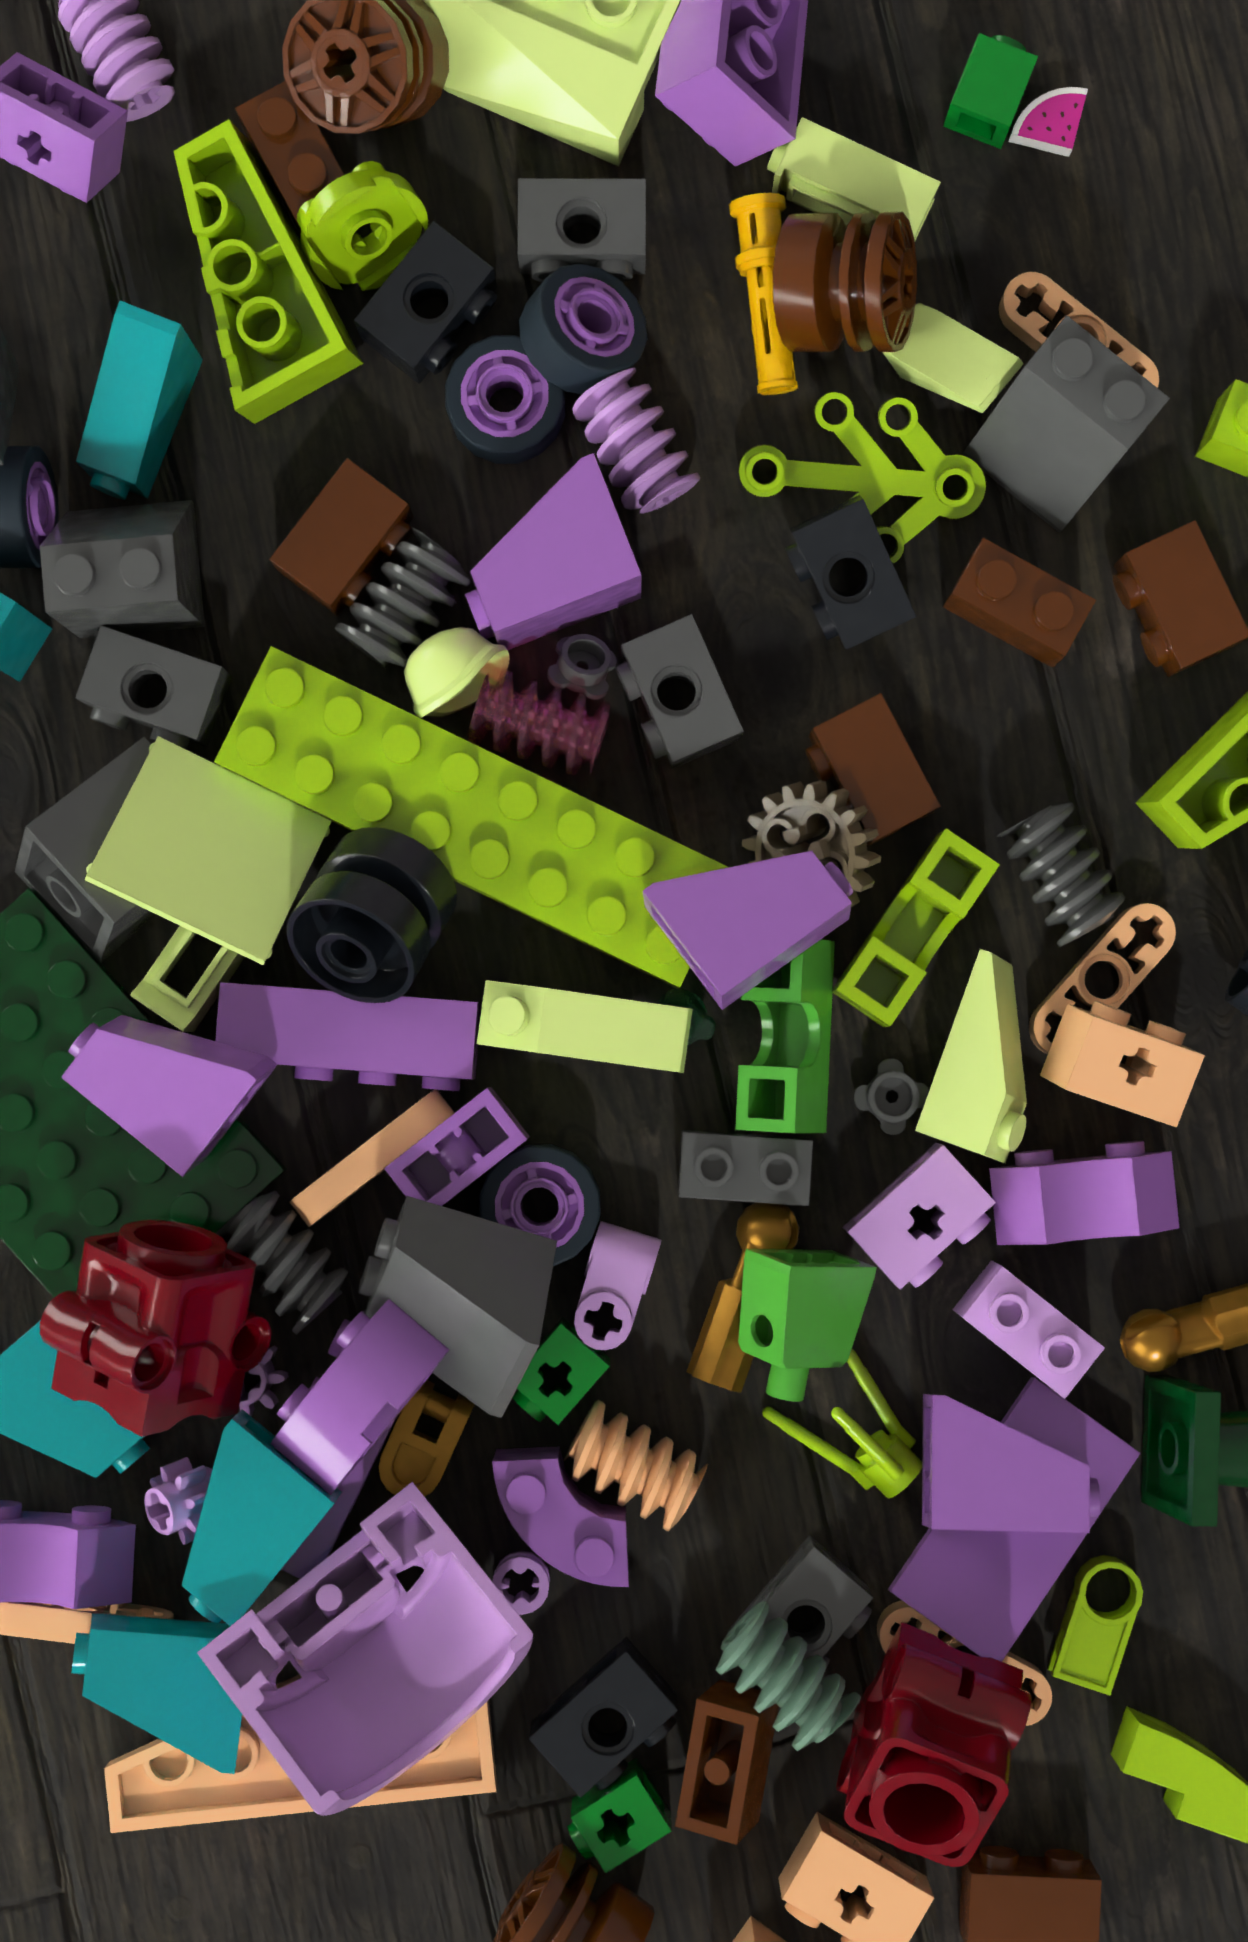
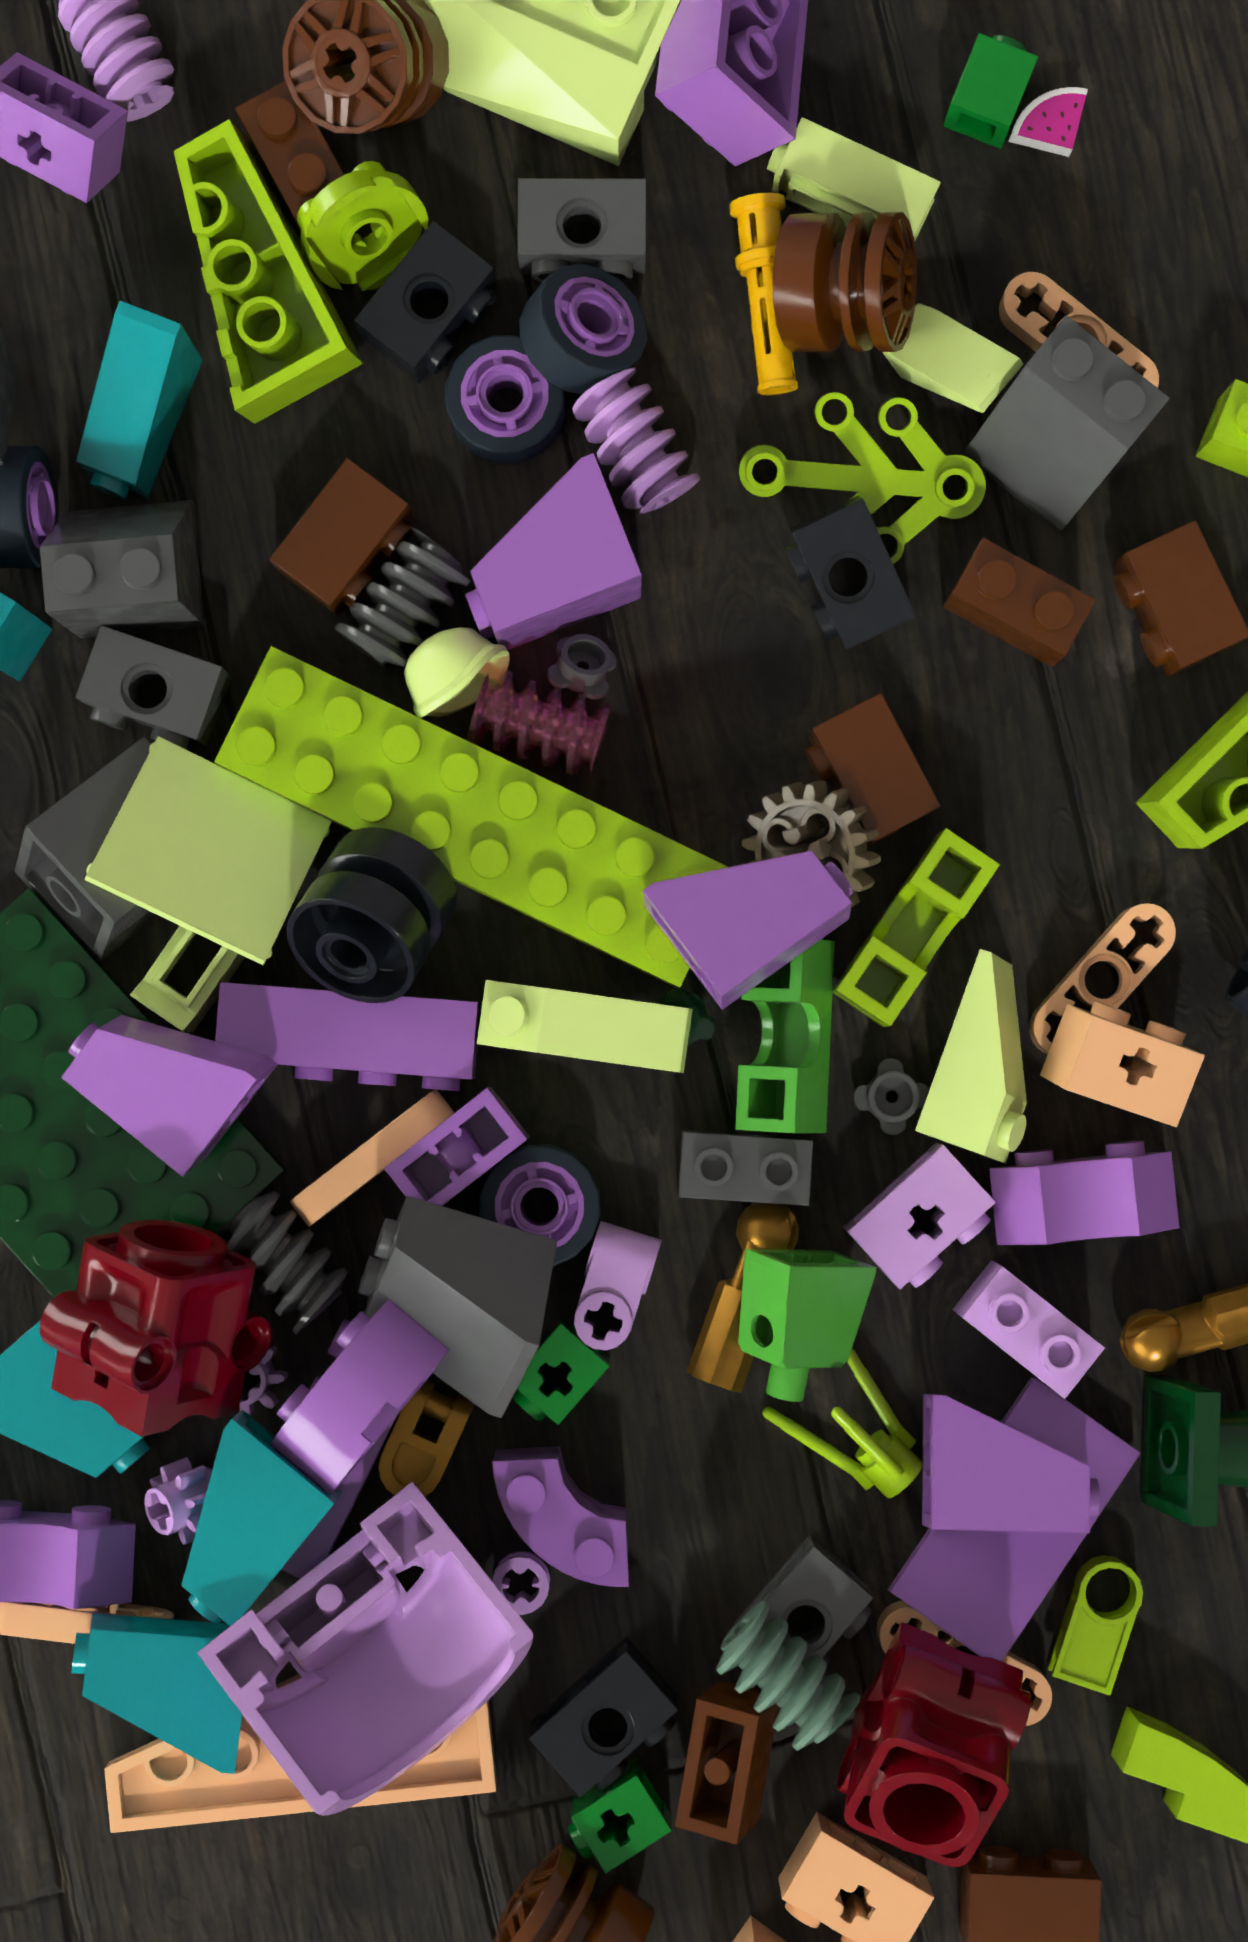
light nougat piece [563,1400,708,1531] -> none
dark grey brick [615,614,744,769] -> none
dark grey piece [996,803,1126,947] -> none

